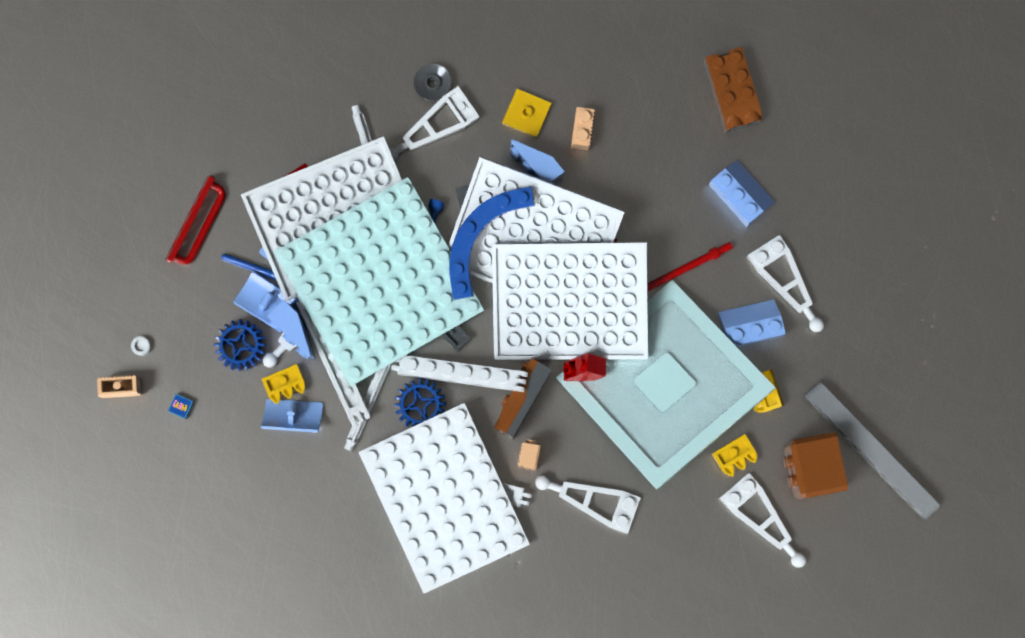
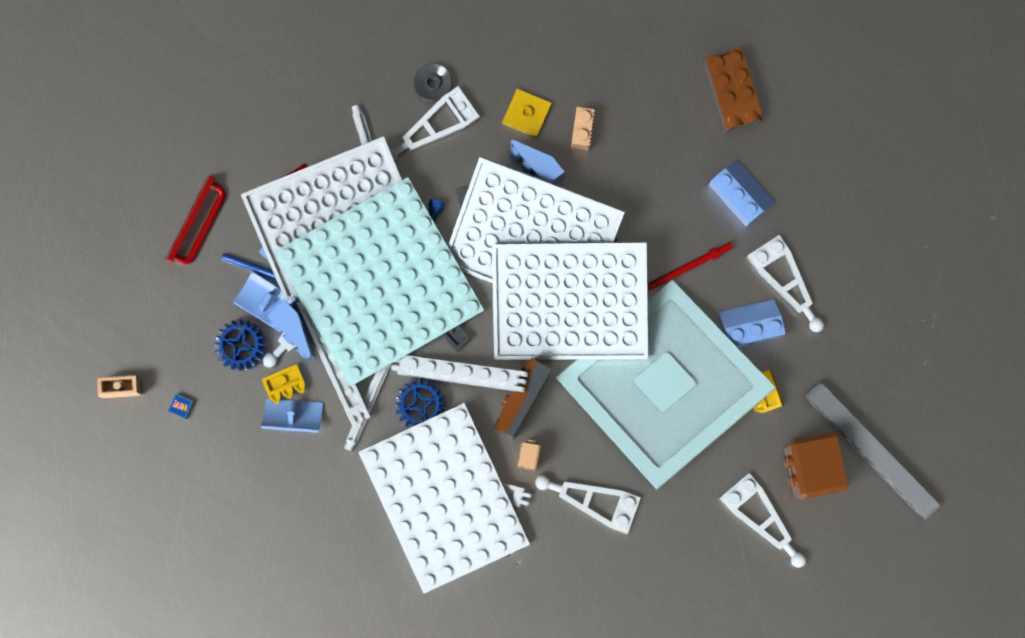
white tile [131,336,151,356] -> none
blue plate [449,187,535,300] -> none
red slope [563,353,606,381] -> none
yellow plate [712,434,757,477] -> none

